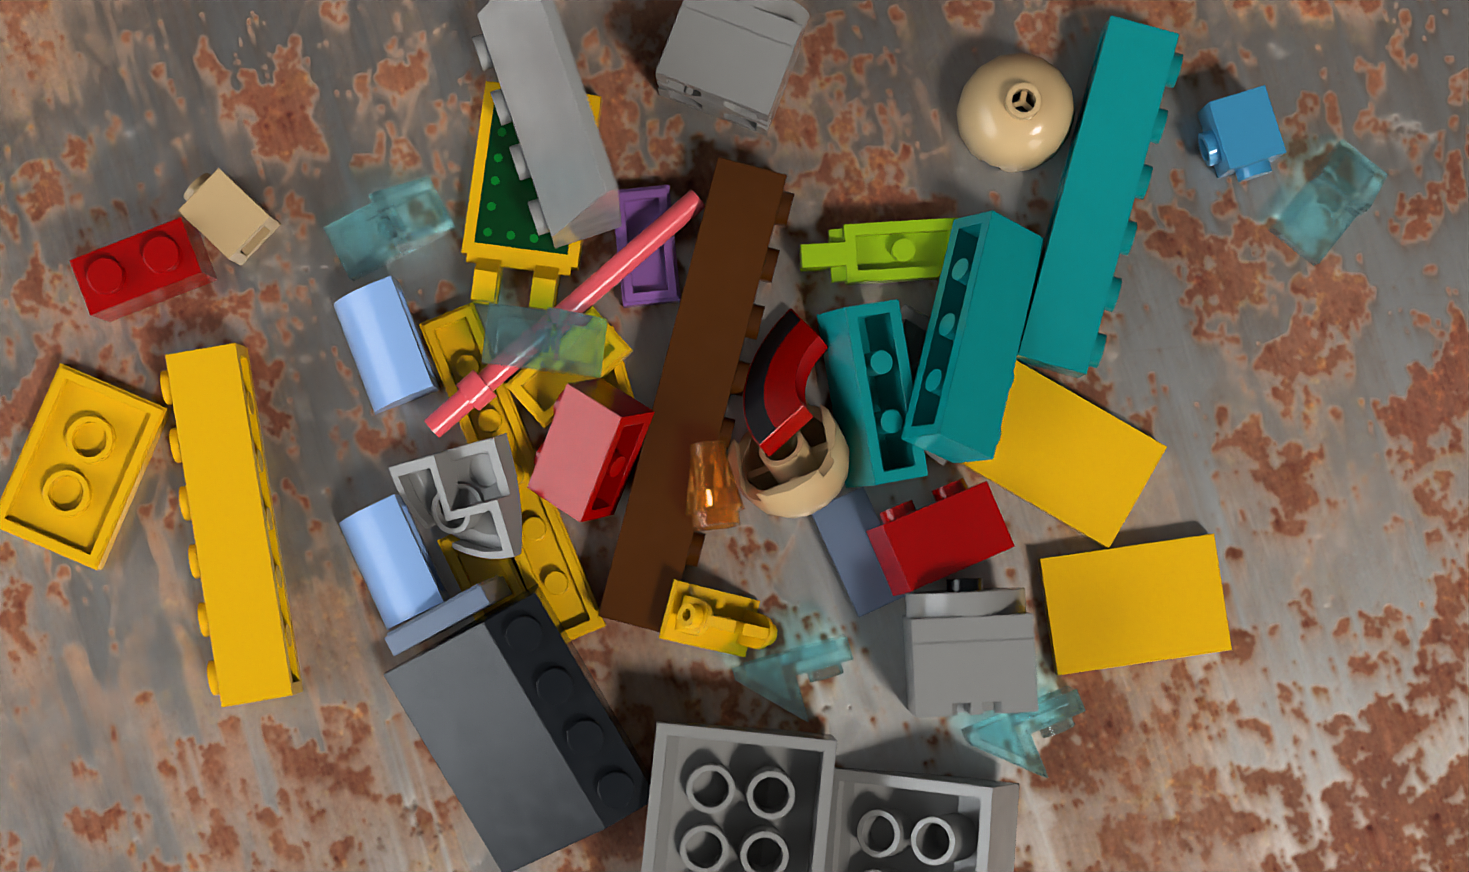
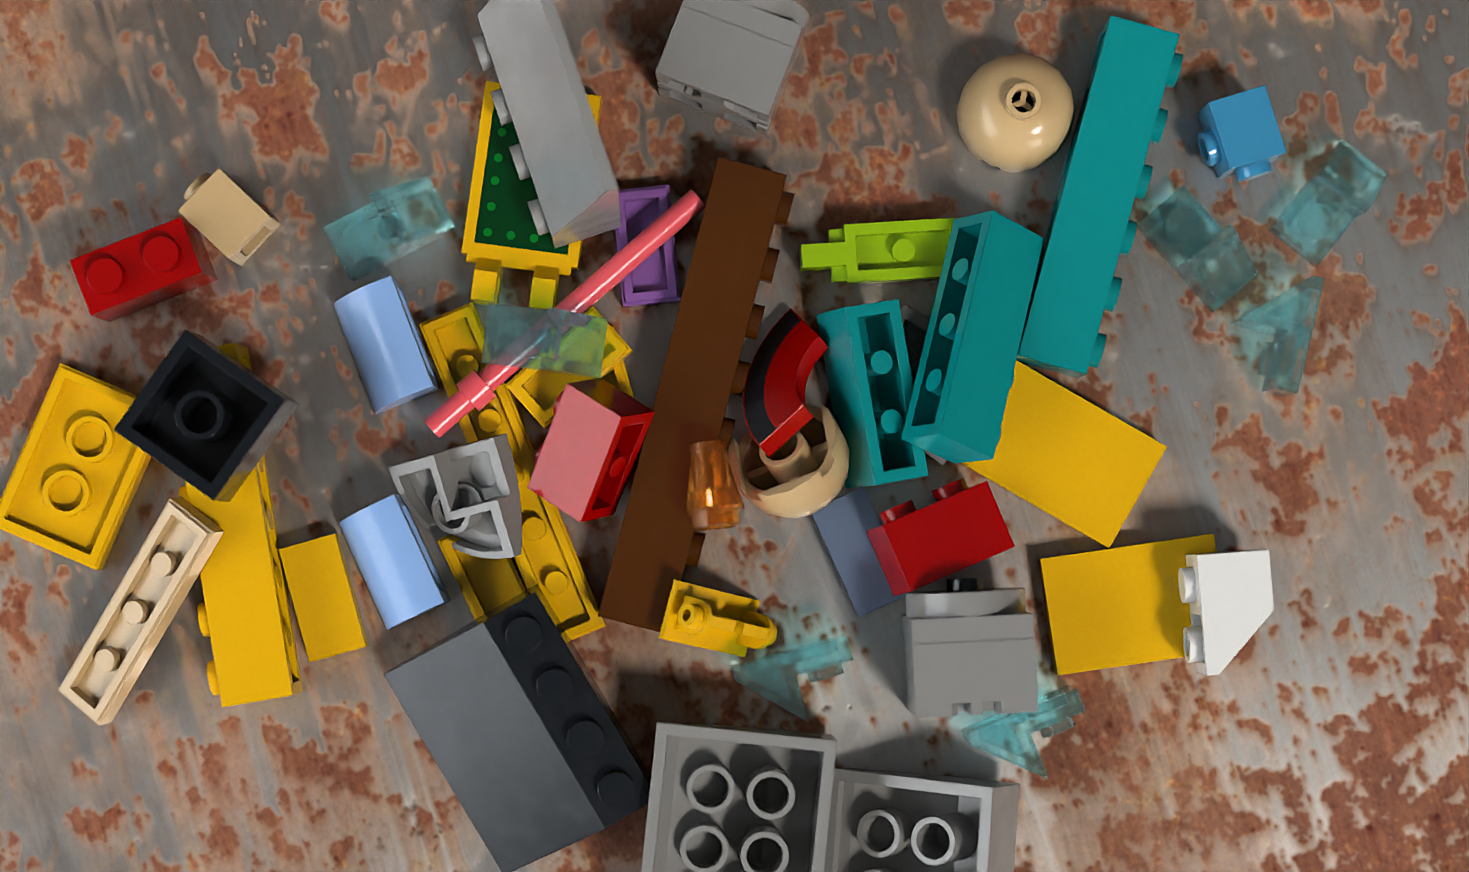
sand blue tile [384,575,512,656] -> none
none -> tan tile [58,497,224,725]
none -> black brick [114,329,299,502]
none -> yellow tile [278,533,369,663]
none -> clear light blue slope [1137,185,1258,313]
none -> white slope [1178,549,1274,676]
none -> clear light blue slope [1231,276,1325,397]

